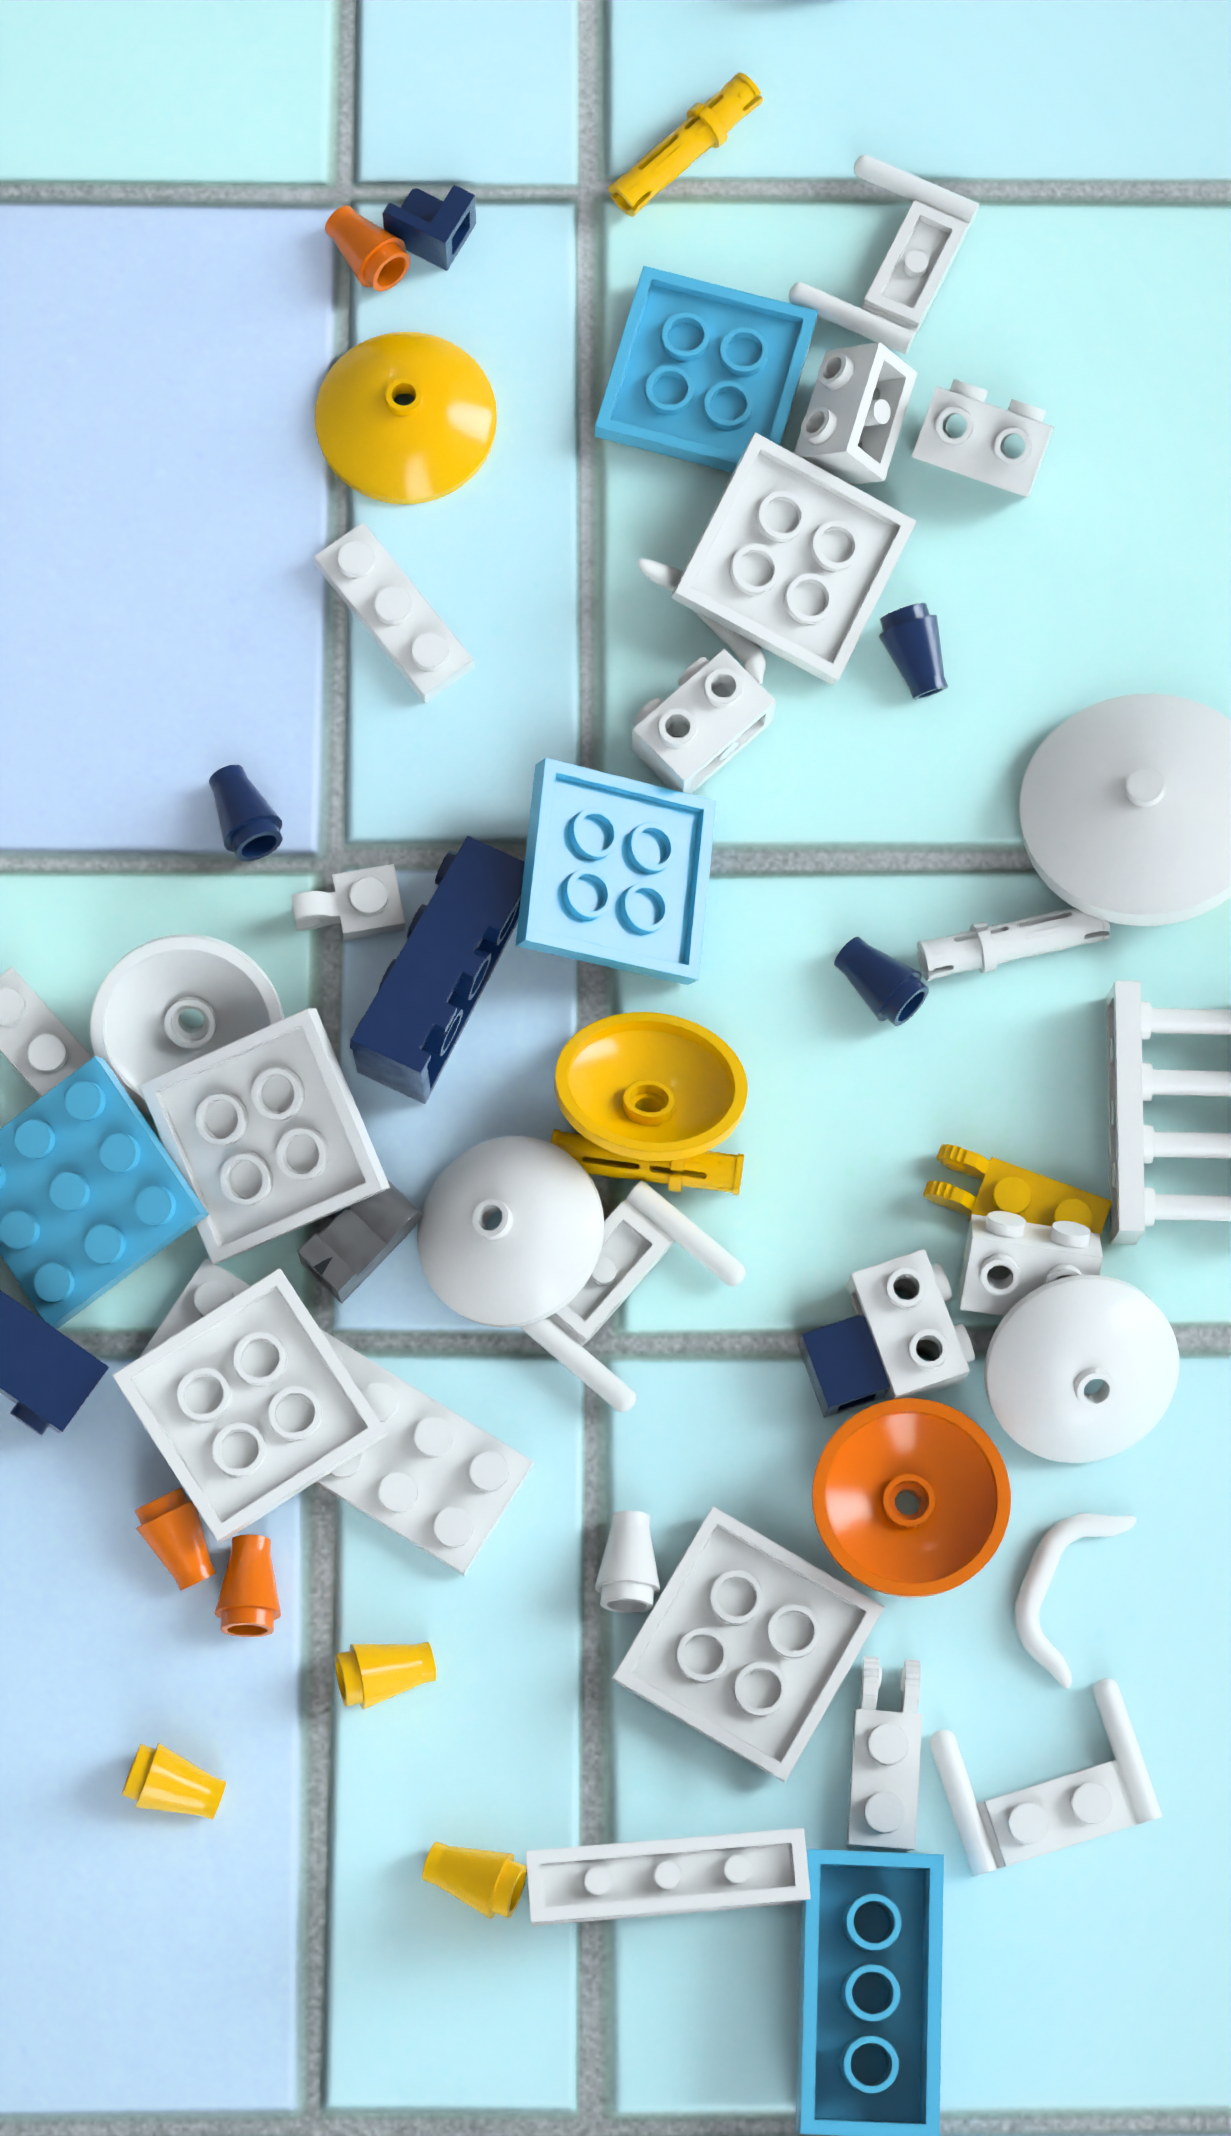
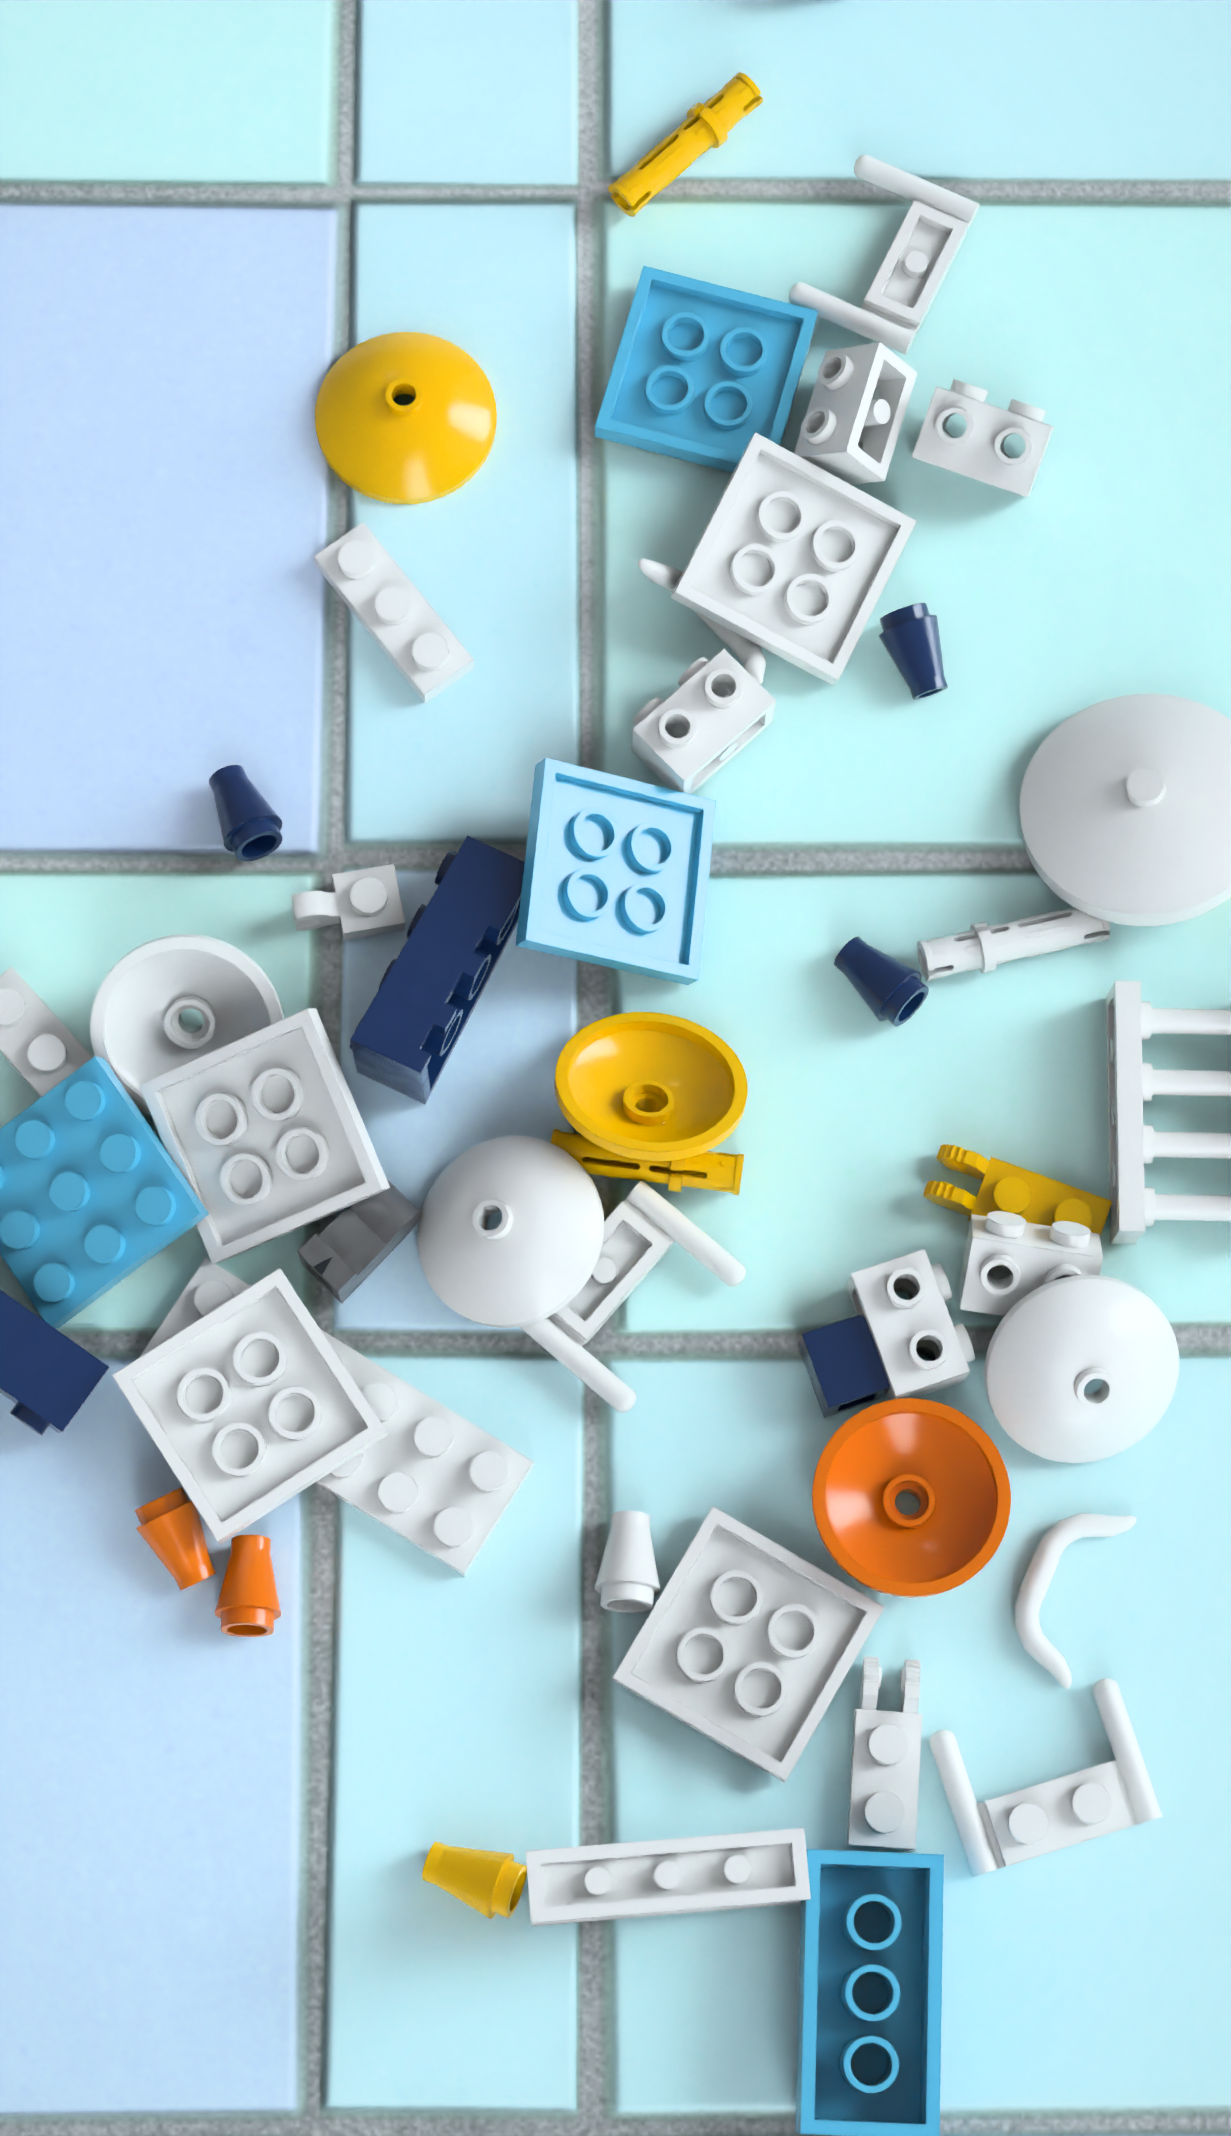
yellow cone [121,1743,227,1820] -> none
orange cone [325,206,410,292] -> none
yellow cone [335,1642,436,1710] -> none
dark blue panel [382,185,476,271] -> none

